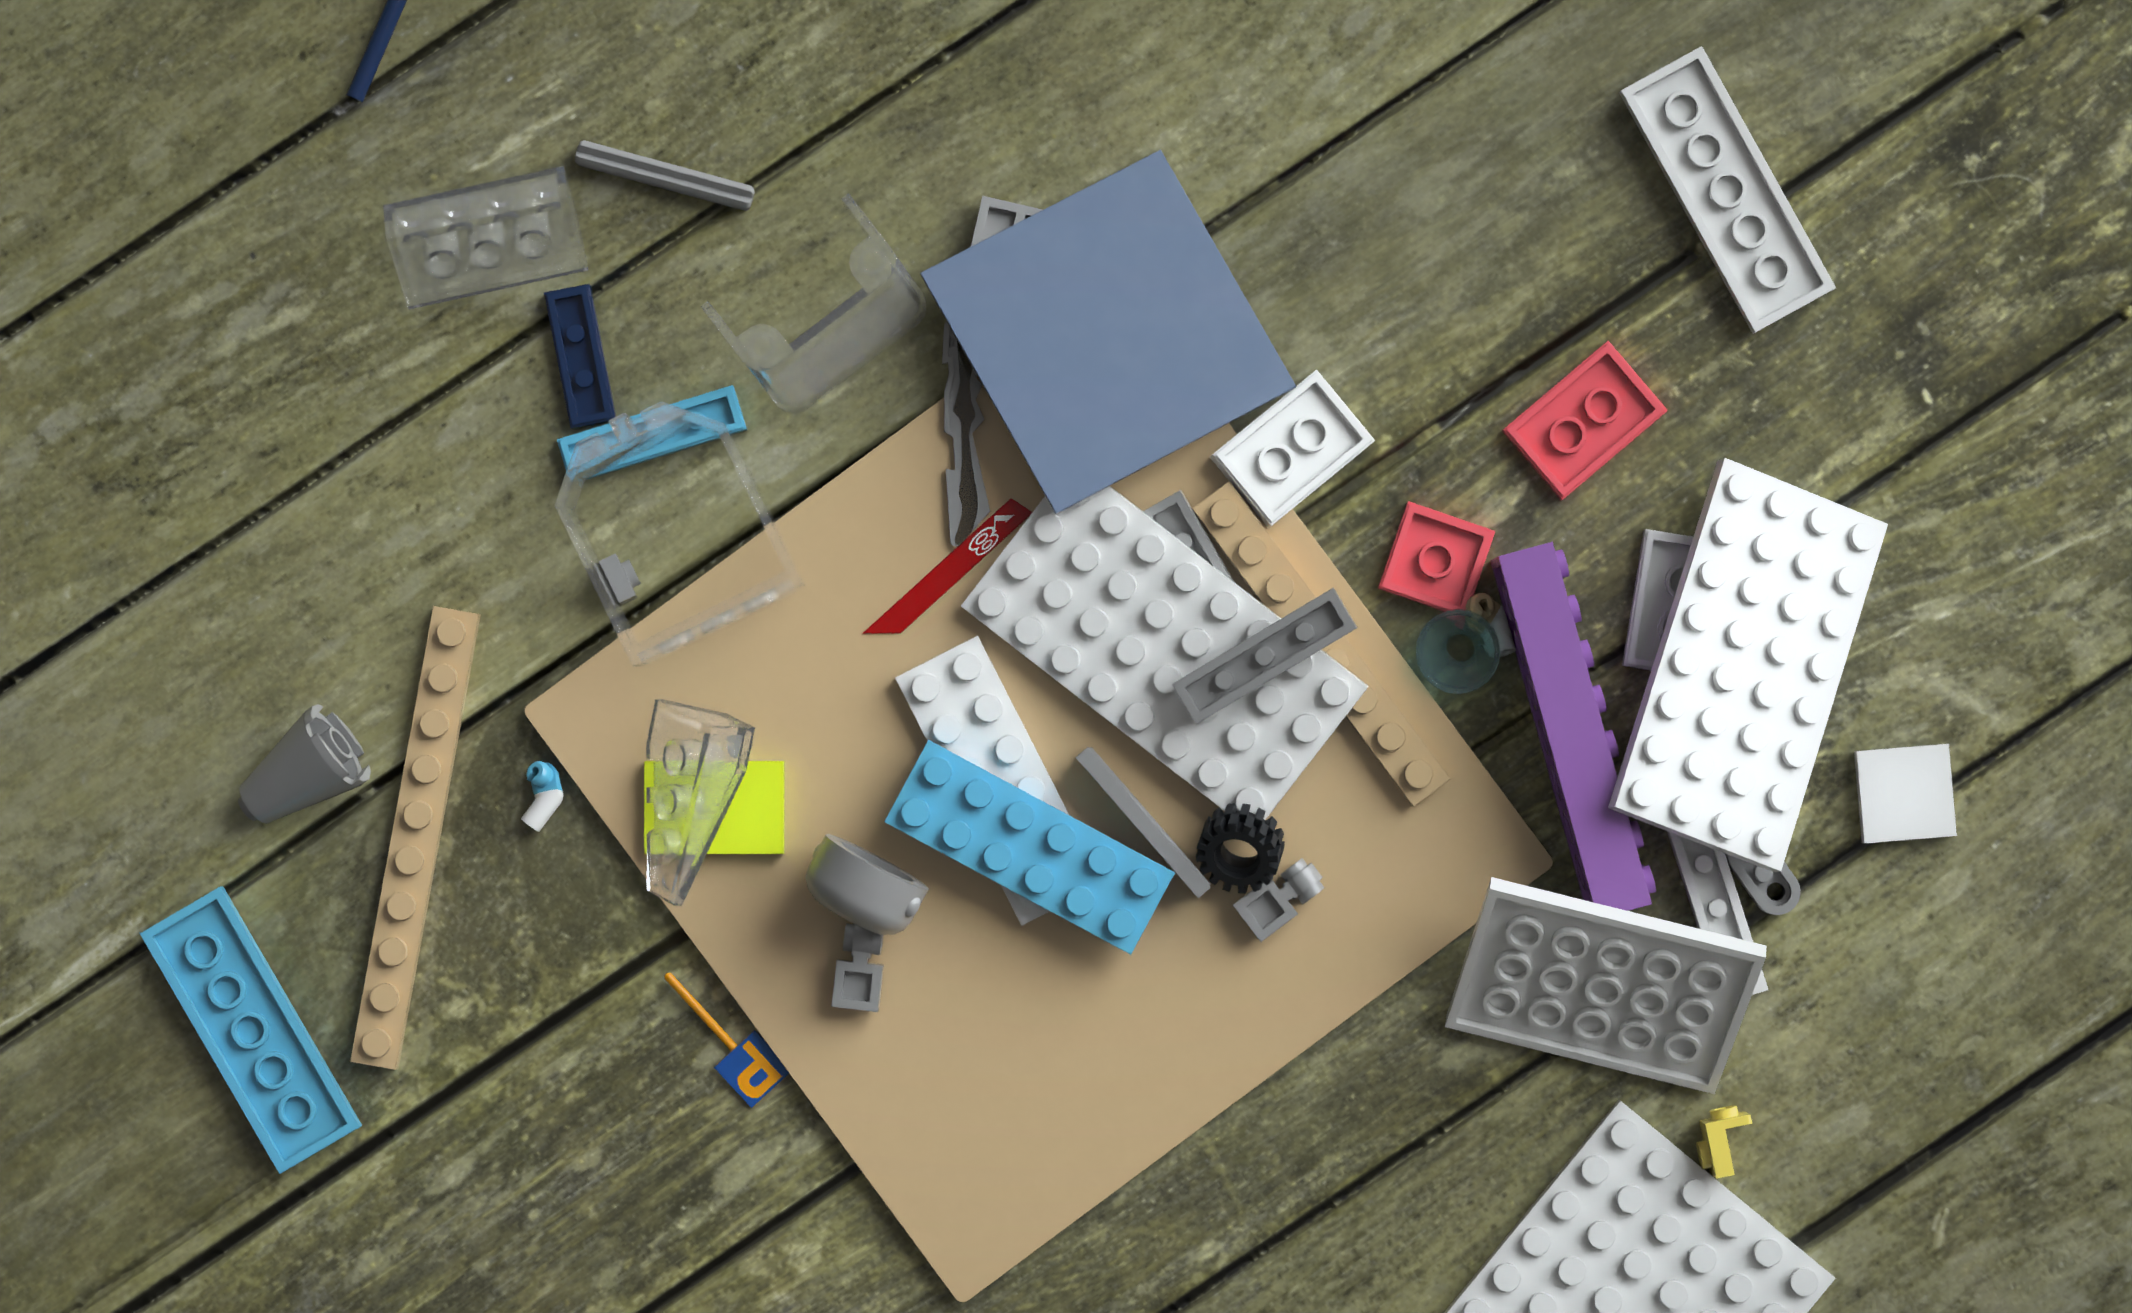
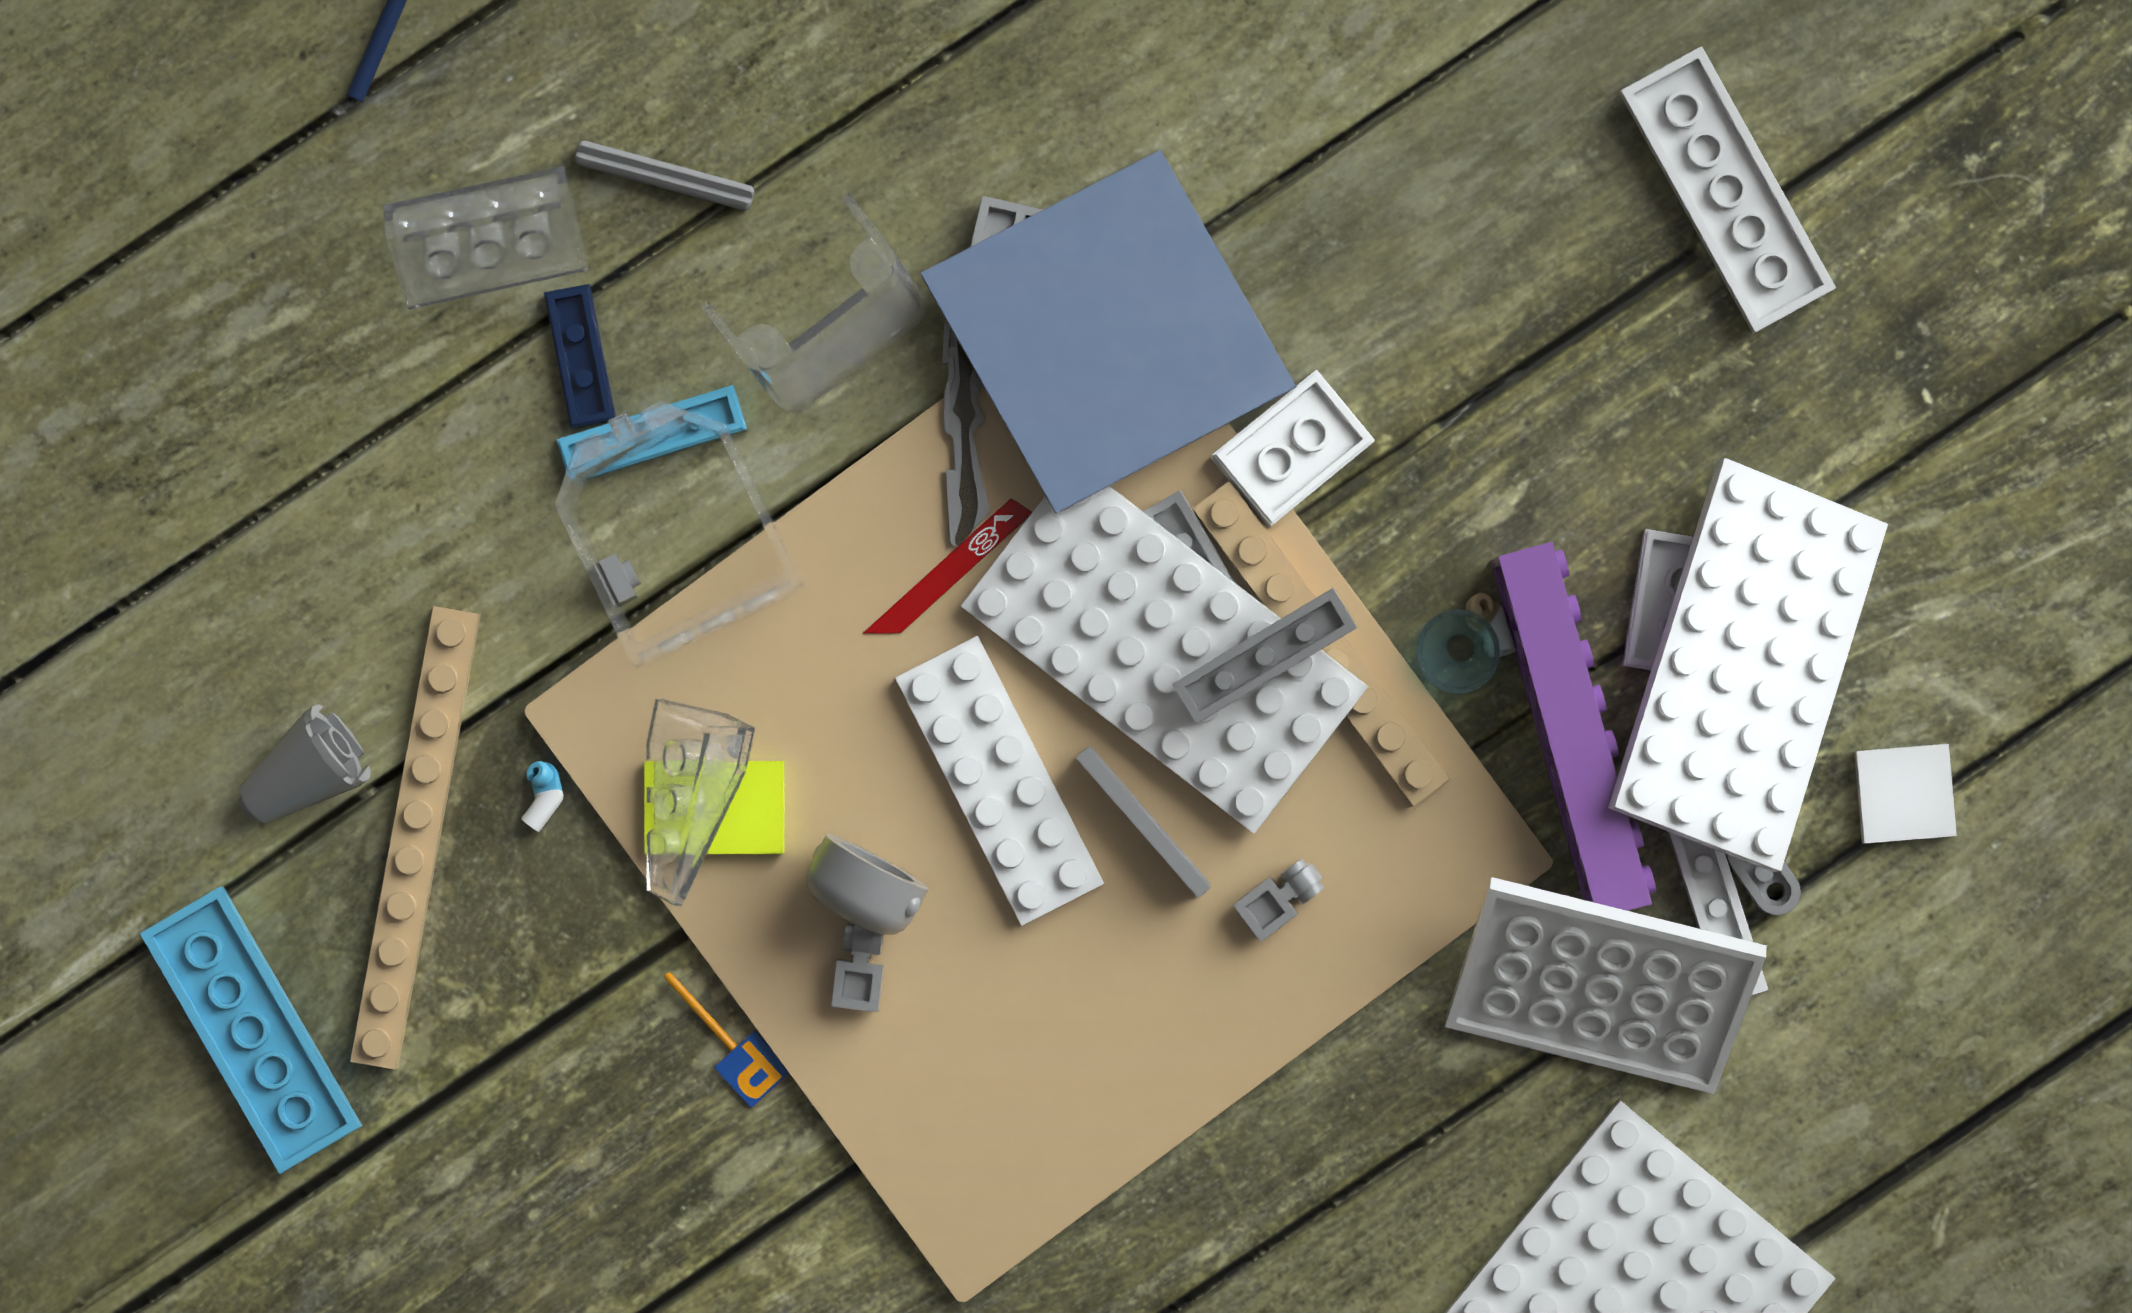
medium azure plate [884,740,1175,955] -> none
black tyre [1196,803,1285,894] -> none
coral tile [1377,501,1495,619] -> none
coral tile [1502,341,1668,501] -> none
light yellow bracket [1696,1105,1752,1179] -> none

